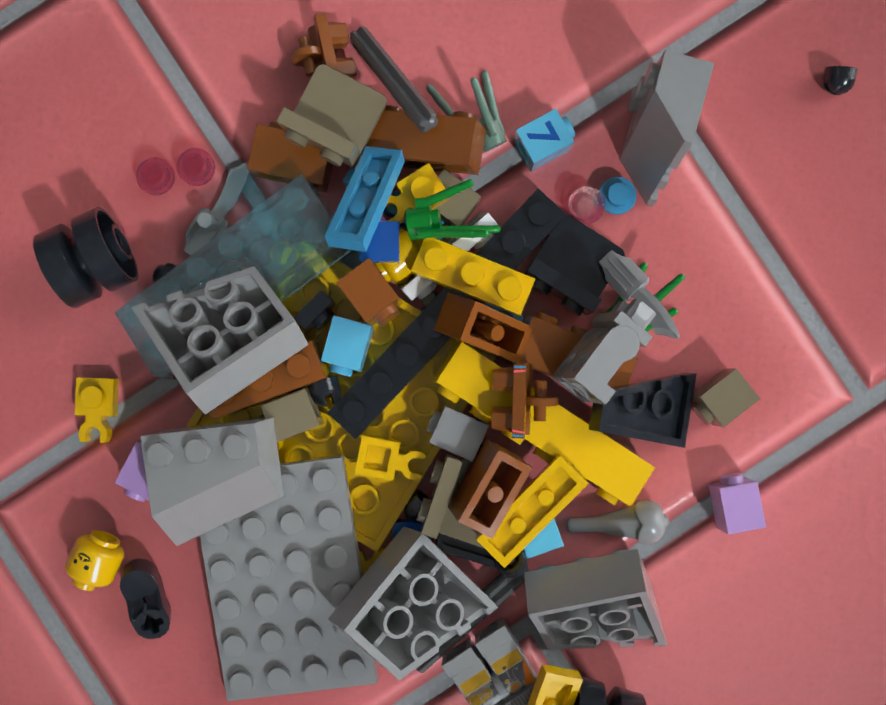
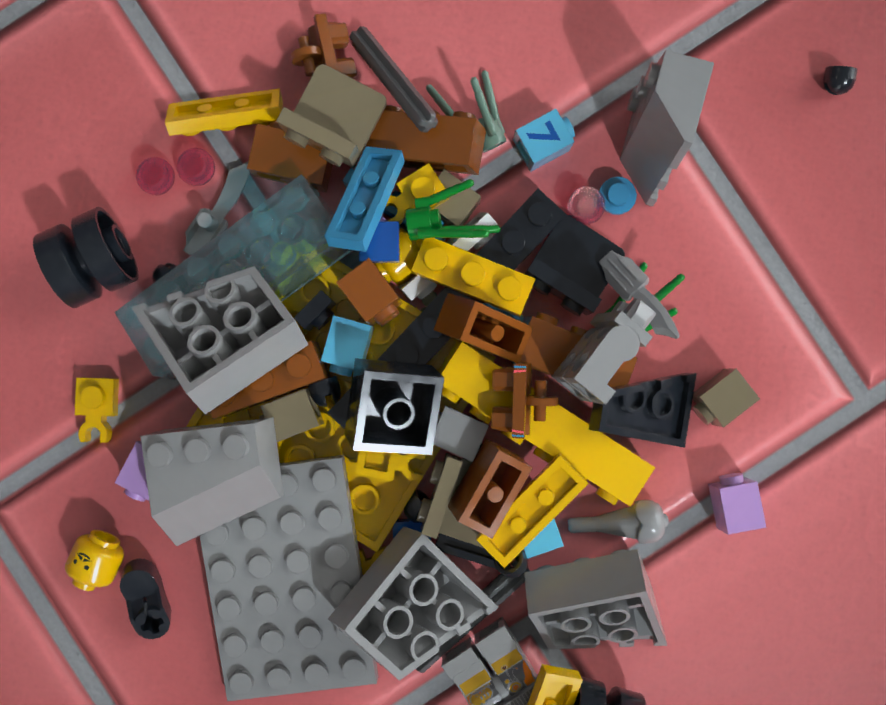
none -> yellow plate [165,88,283,136]
none -> black brick [344,358,445,455]

